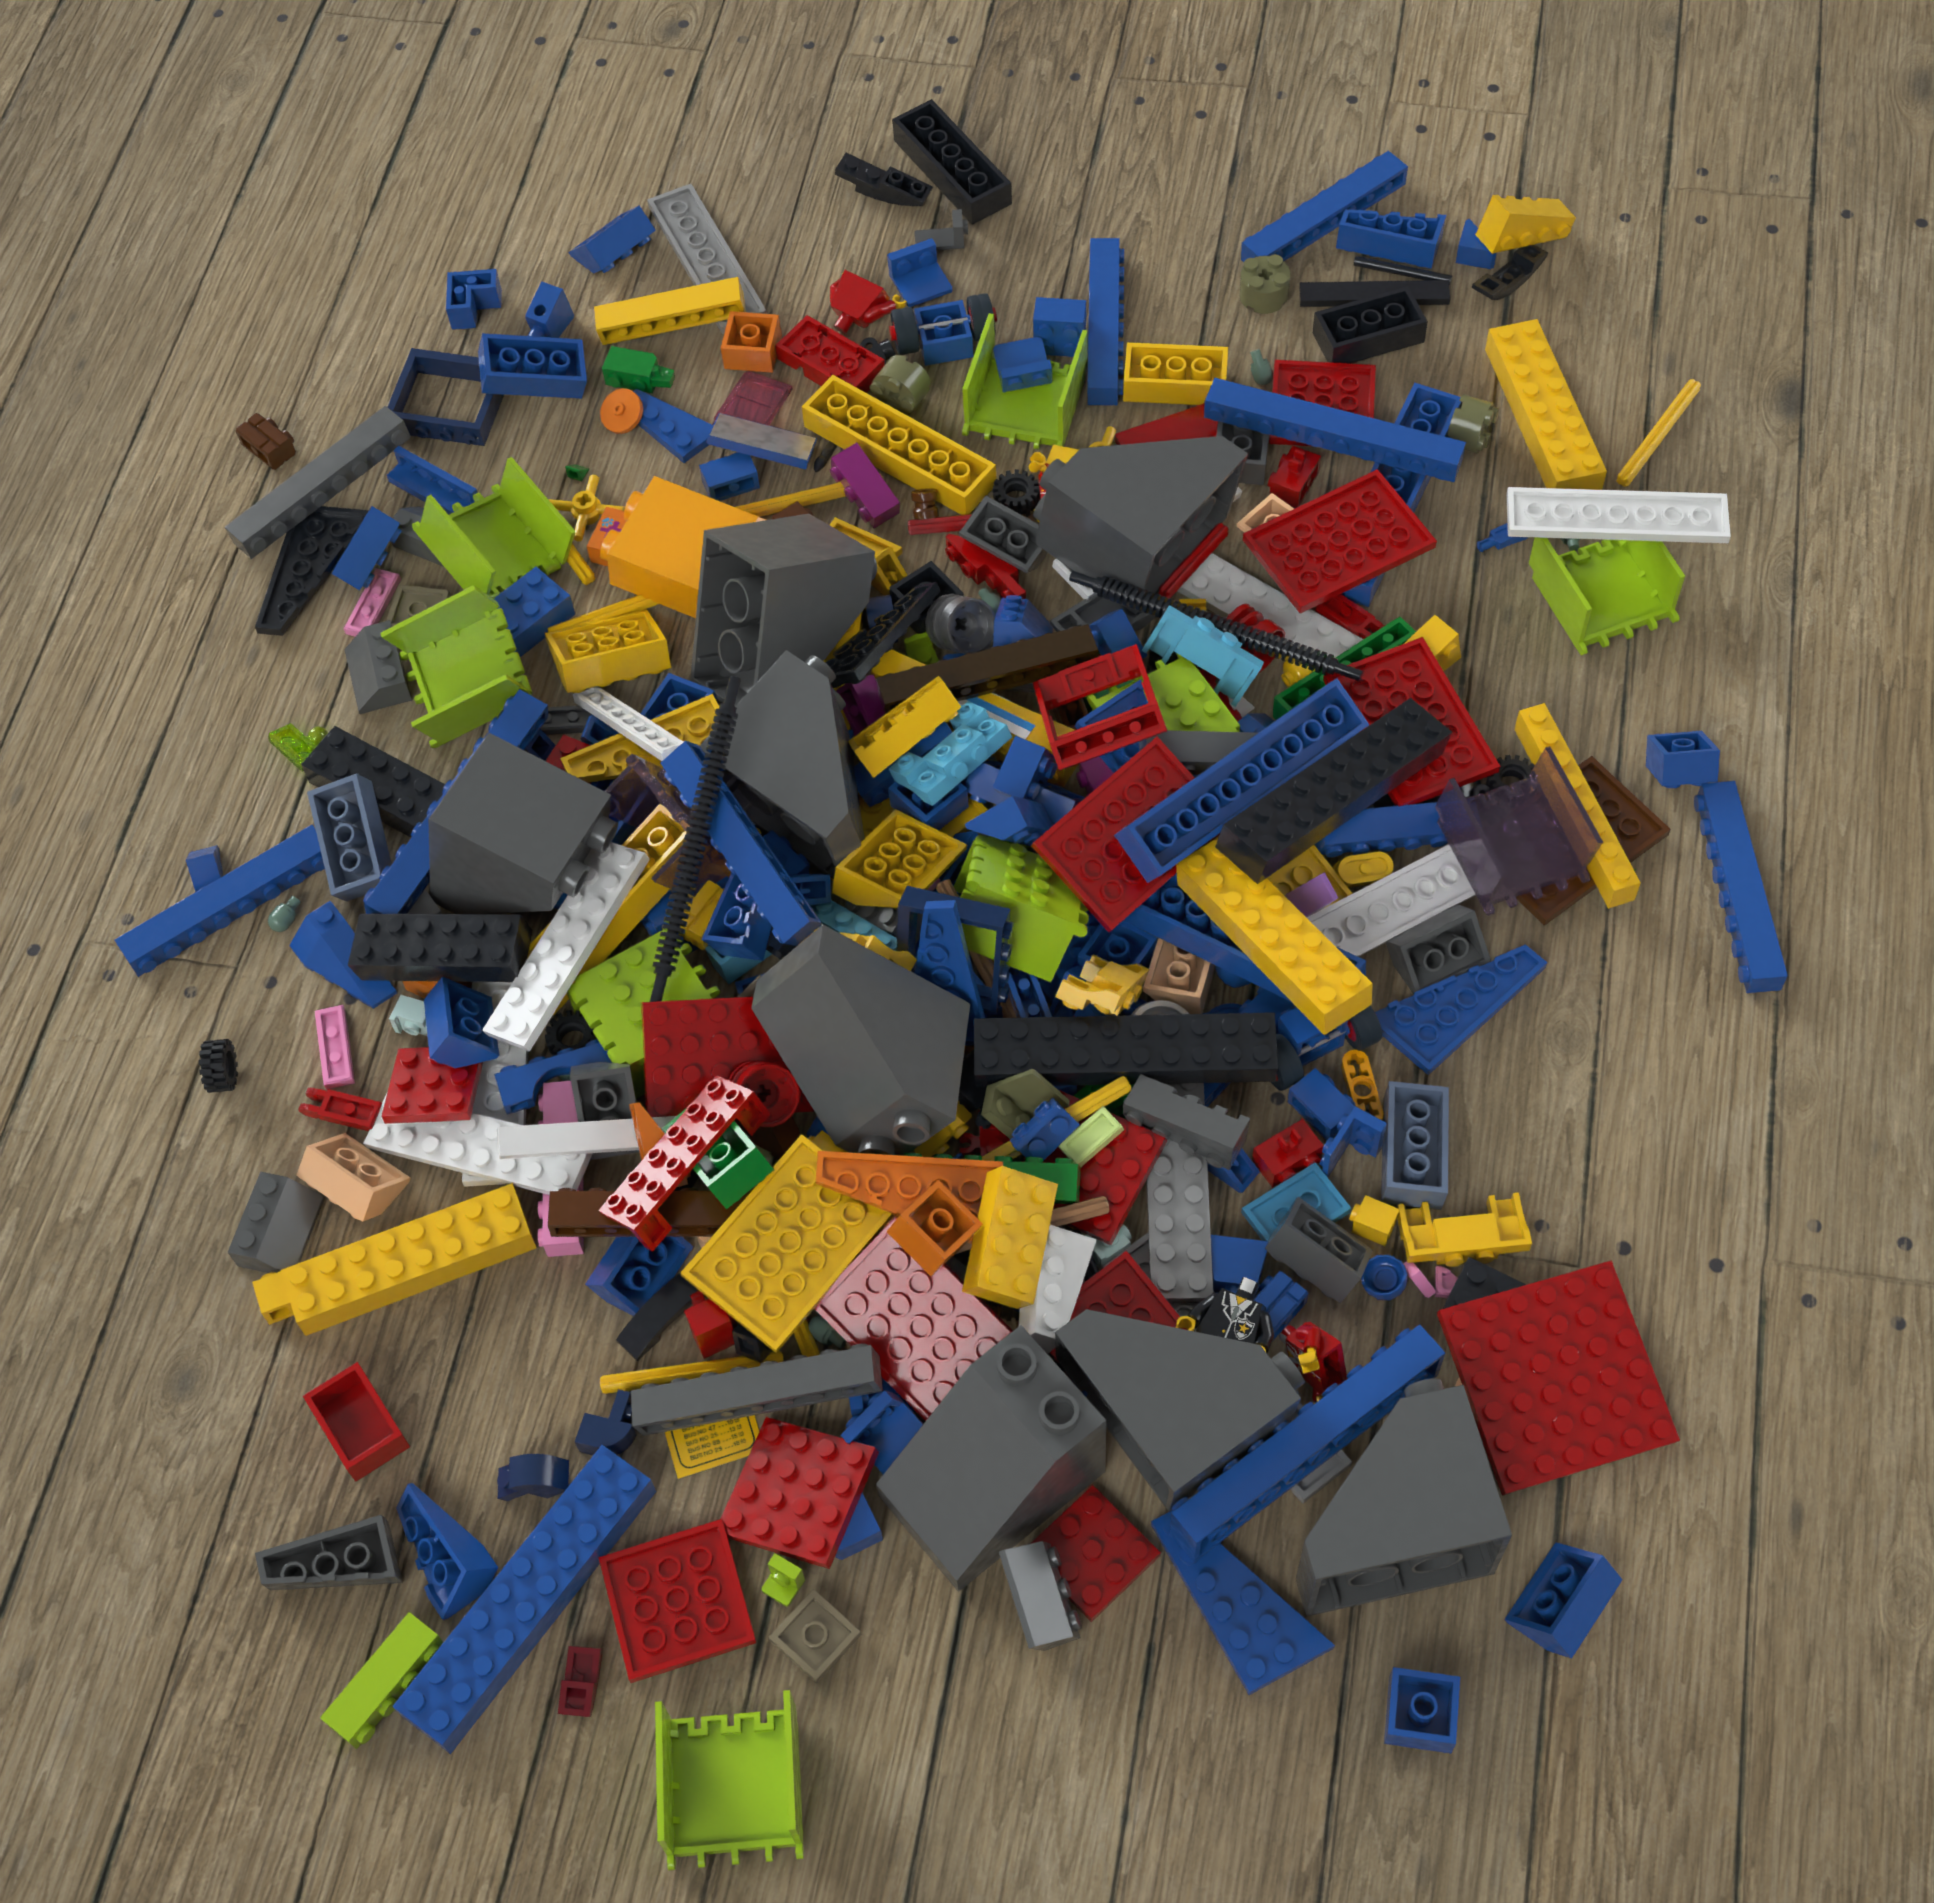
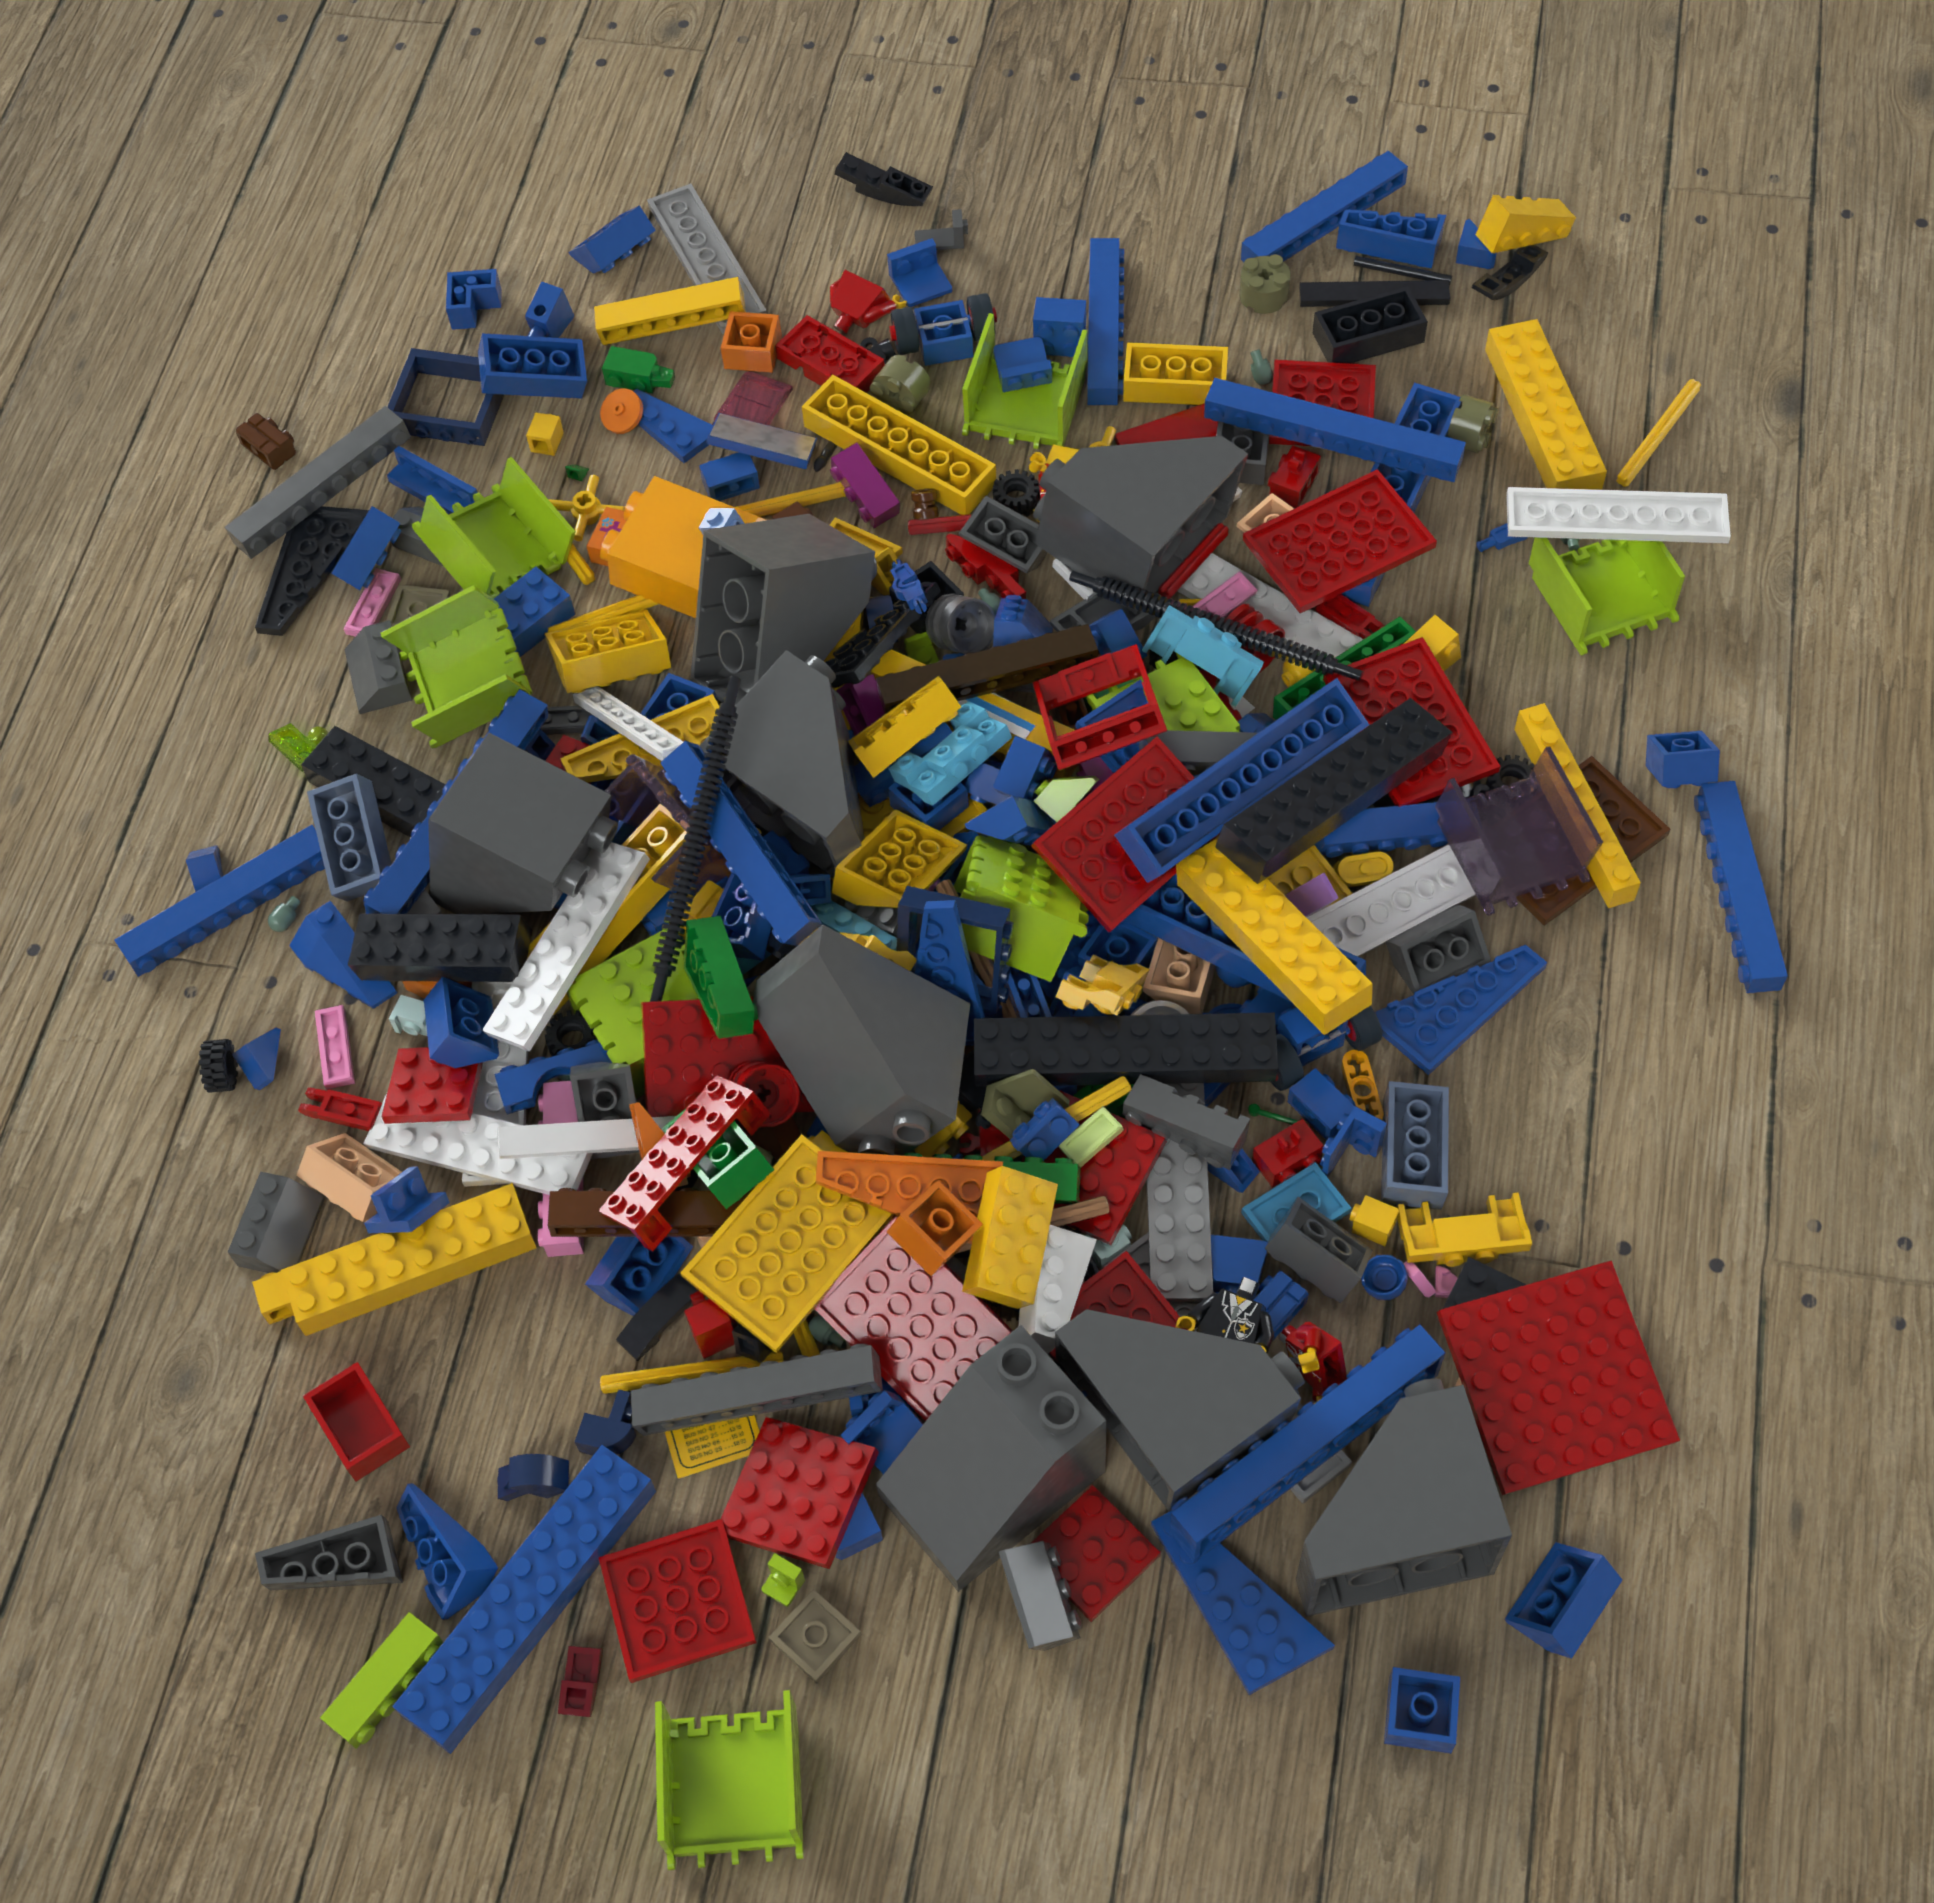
black brick [892,99,1012,225] -> none
none -> blue slope [232,1028,281,1090]
none -> blue bracket [364,1166,450,1234]
none -> yellow brick [526,412,564,456]
none -> green wedge [684,916,758,1039]
none -> bracket [698,508,745,534]
none -> blue piece [890,559,928,614]
none -> lime slope [1033,776,1099,822]
none -> bright pink tile [1193,571,1258,618]
none -> green hinge [1248,1104,1308,1125]

